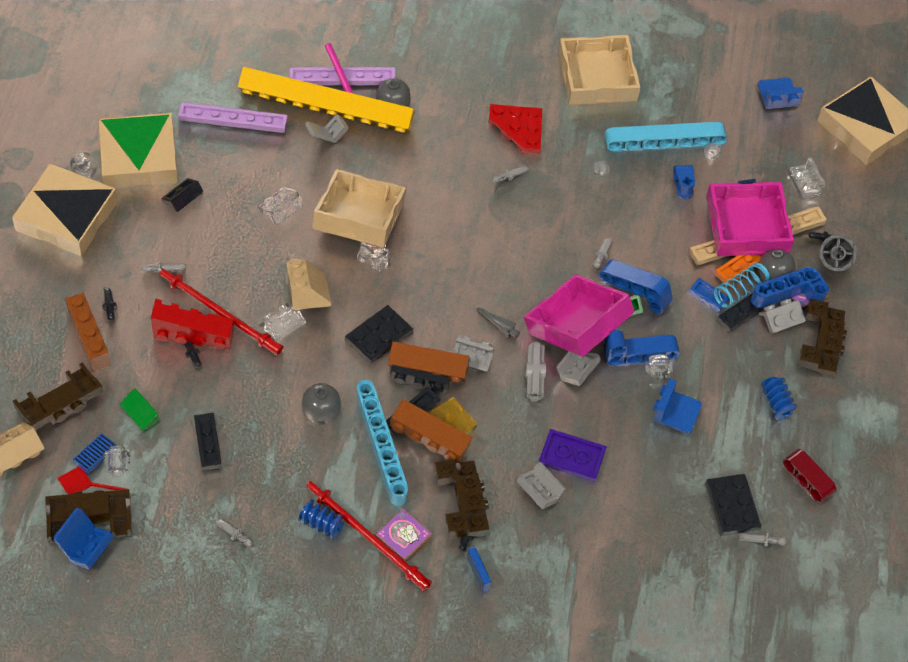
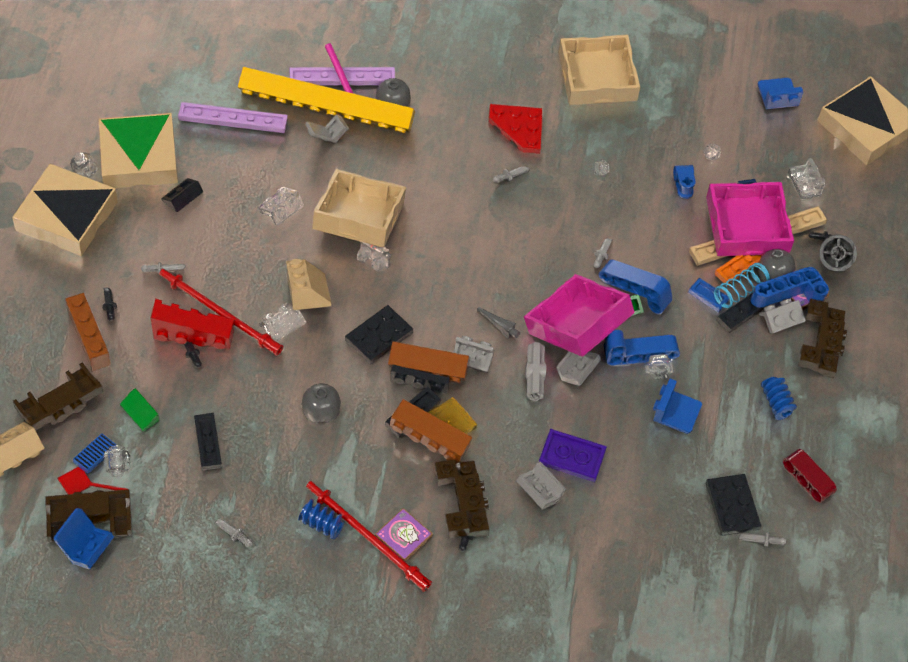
medium azure beam [356,380,408,506] -> none
blue tile [467,547,491,593] -> none
medium azure beam [605,122,727,151] -> none

